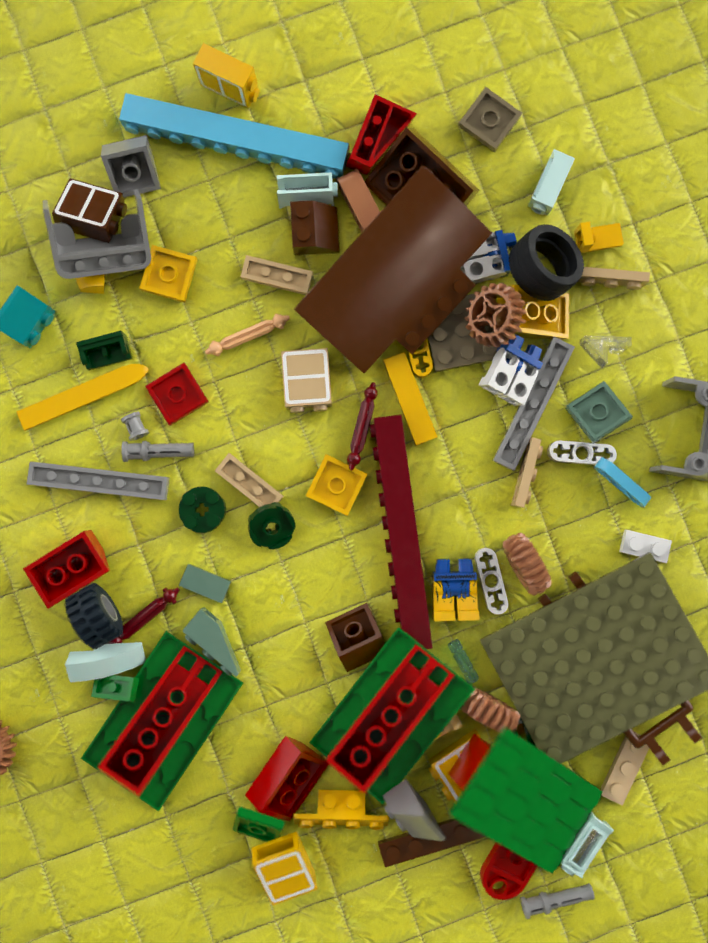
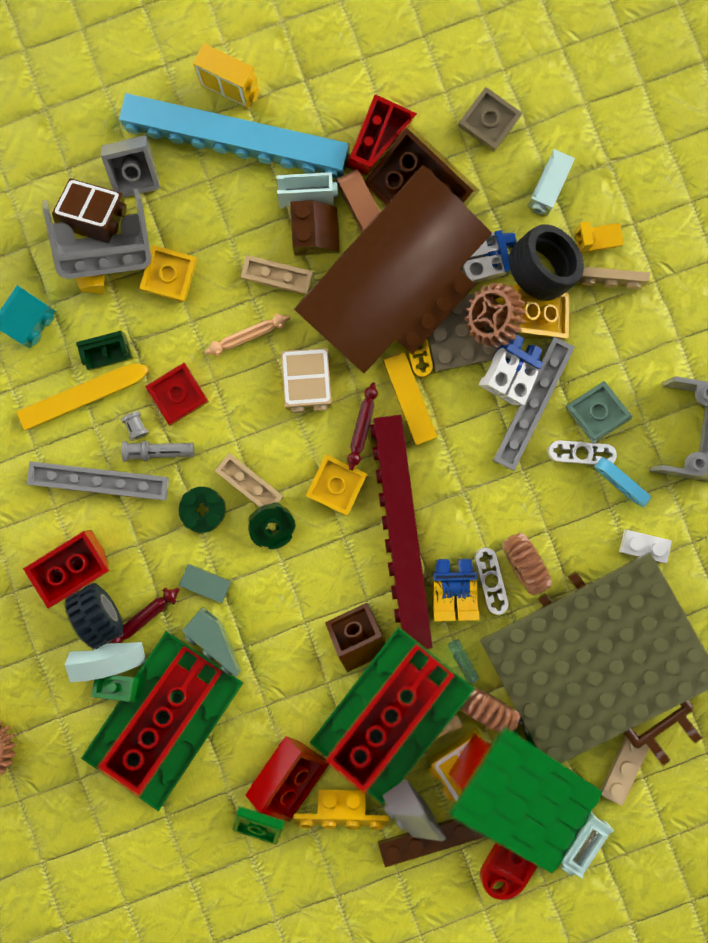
yellow brick [251,831,317,906] -> none
tan plate [511,437,543,508] -> none
light grey pin [520,883,595,920] -> none
clear slope [579,336,632,367] -> none

